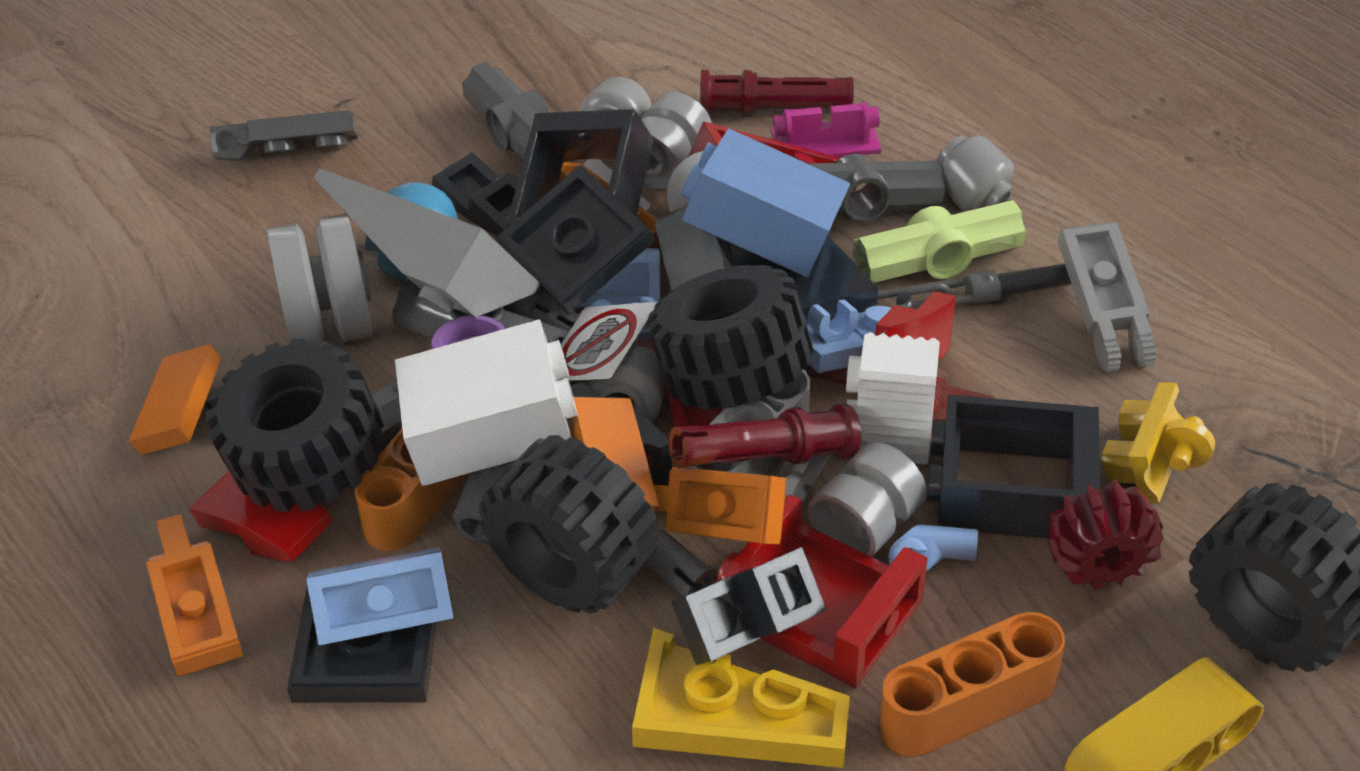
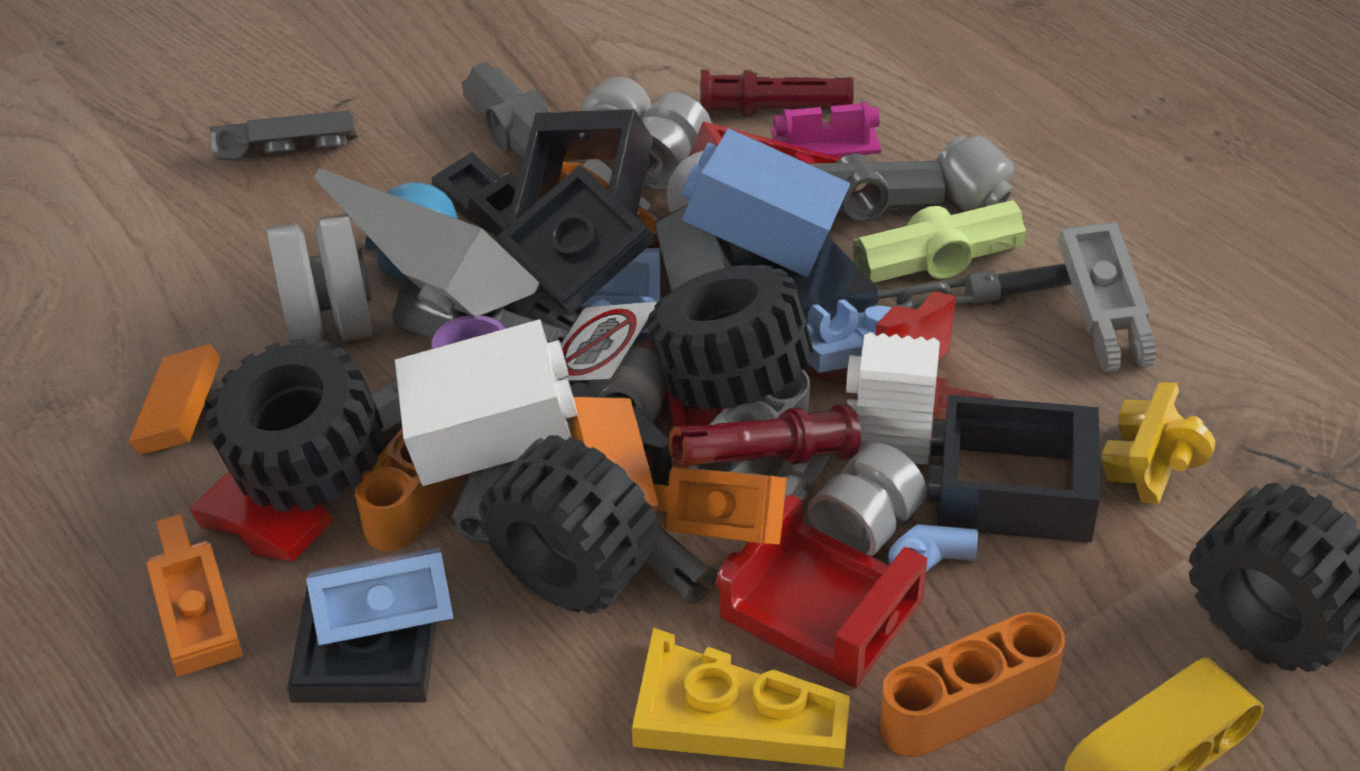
slope [671,547,827,665] -> none
dark red gear [1048,480,1164,591] -> none

